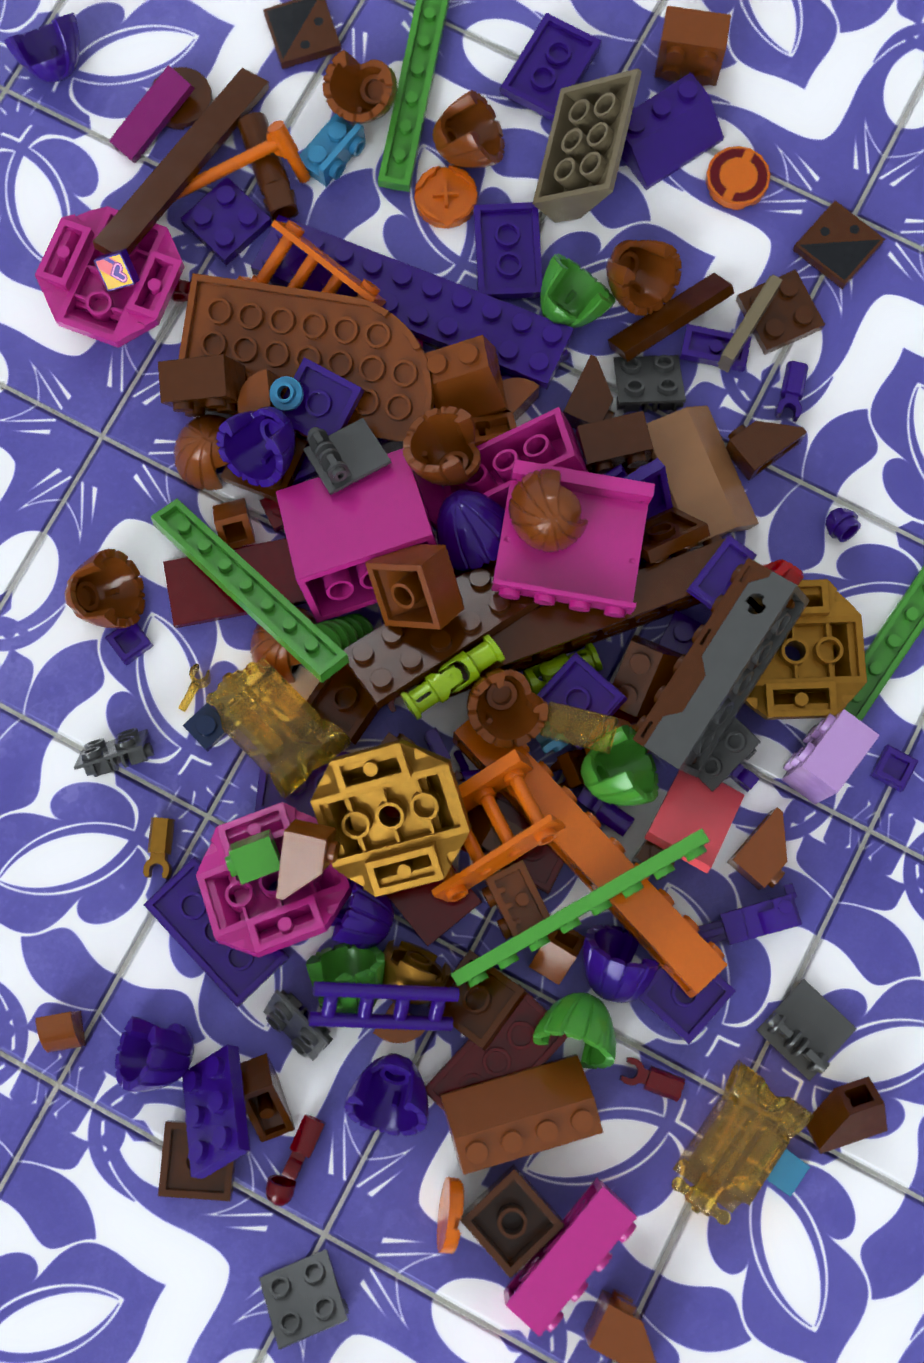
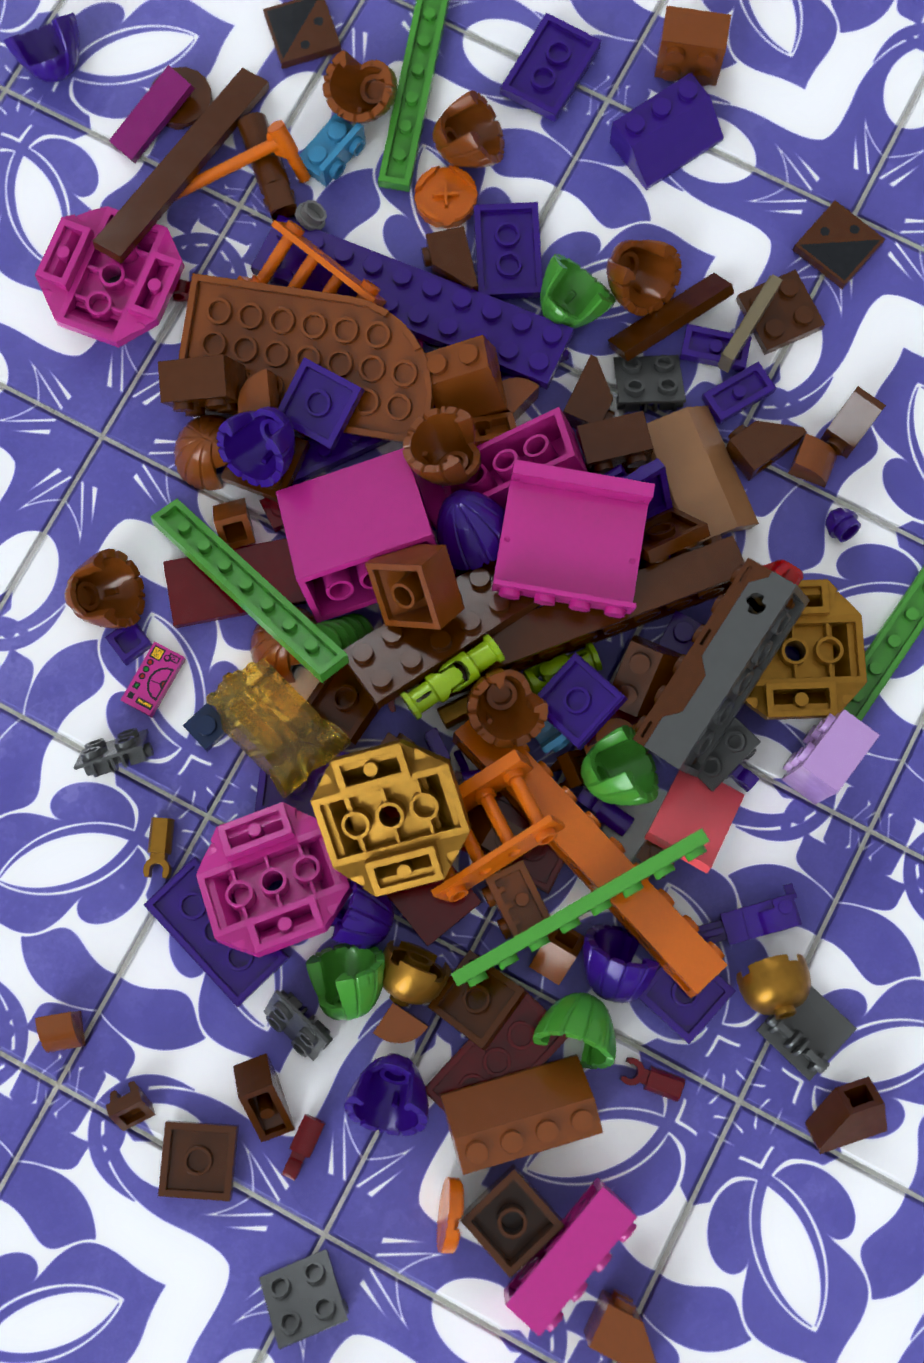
tile [93,248,140,292] -> none
dark purple hair [115,1016,195,1092] -> none
clear yellow hand [178,664,211,712] -> none
dark purple plate [181,177,272,266] -> none
dark purple plate [182,1044,250,1179] -> none
bright green brick [225,829,281,885] -> none
dark red hinge [266,1175,296,1206] -> none
dark azure plate [269,376,304,411] -> none
slope [276,819,340,900] -> none
dark grey hinge [303,418,392,495] -> none
dark purple bar [308,981,460,1031] -> none
dark orange hair [508,469,588,552] -> none
dark tan slope [532,68,642,223] -> none
clear yellow plate [540,701,619,754] -> none
clear yellow piece [671,1060,814,1225] -> none
dark purple tile [686,535,757,609] -> none
orange tile [705,146,770,210] -> none
dark orange slope [727,807,788,890] -> none
dark azure tile [758,1144,810,1197] -> none
dark purple bar [775,361,809,422] -> none
dark purple tile [870,744,918,792] -> none
none -> reddish brown tile [105,1081,156,1131]
none -> dark pink tile [121,641,186,717]
none -> light grey plate [295,200,327,231]
none -> reddish brown slope [421,226,478,291]
none -> pearl gold bar [437,694,468,729]
none -> dark purple plate [701,361,776,425]
none -> pearl gold cylinder [736,954,811,1020]
none -> dark orange brick [788,434,837,488]
none -> slope [821,386,886,459]

